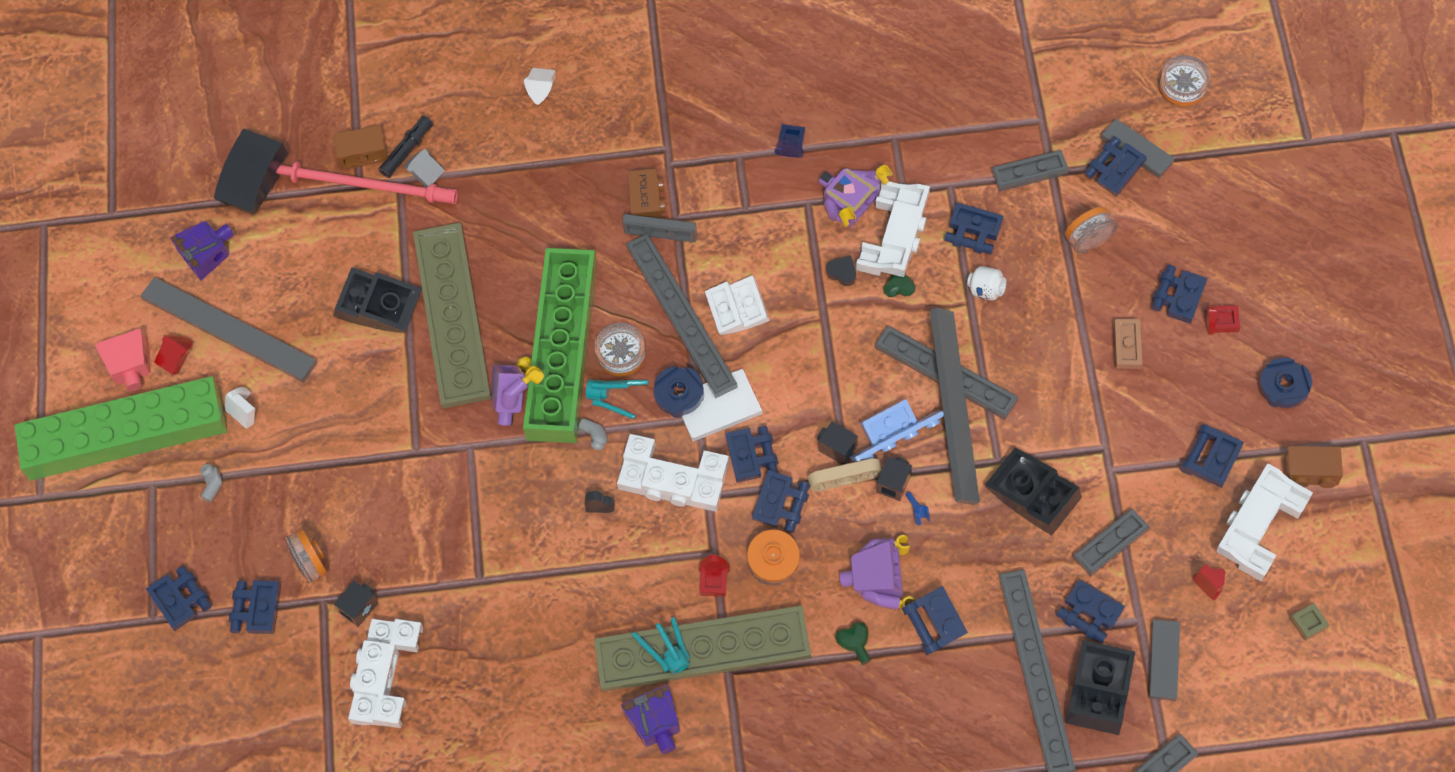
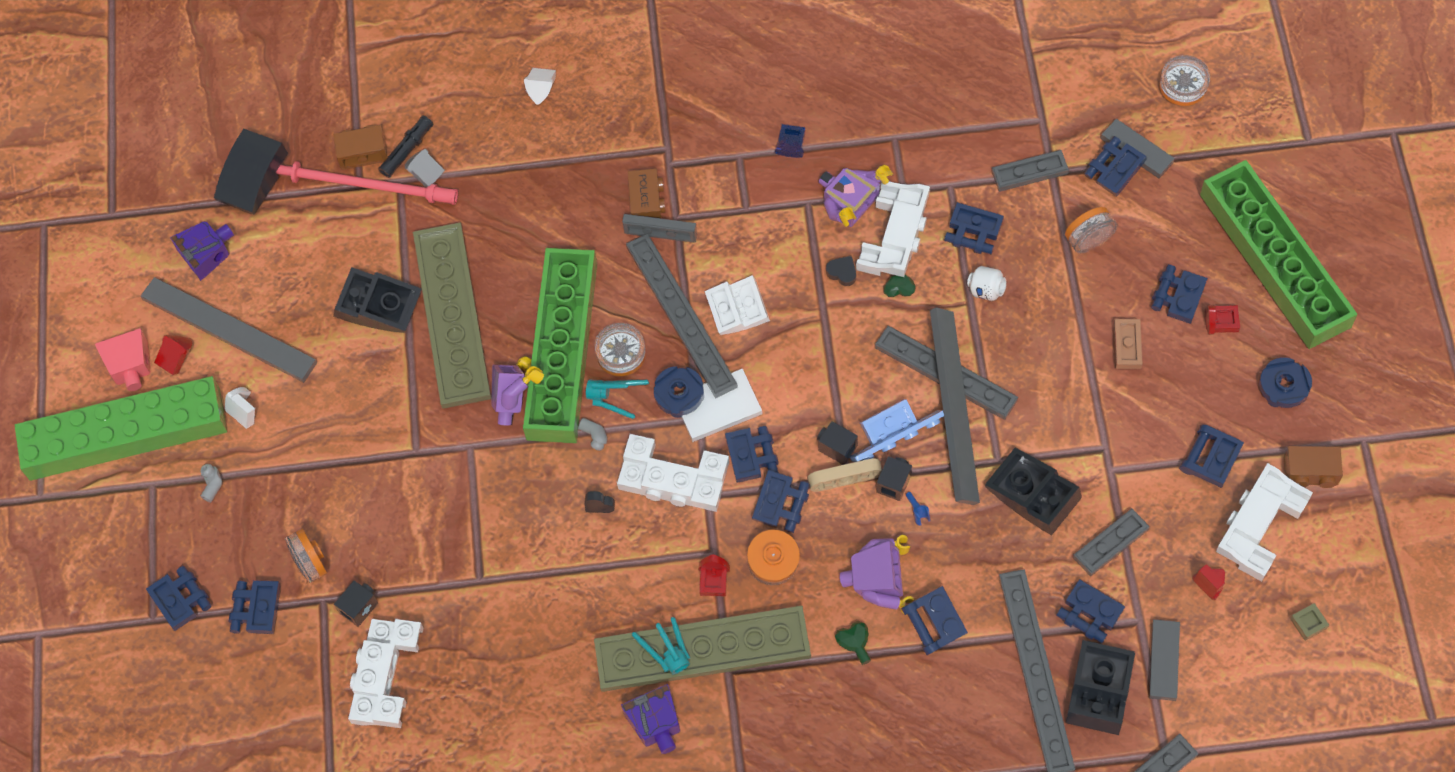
none -> bright green brick [1200,160,1357,349]

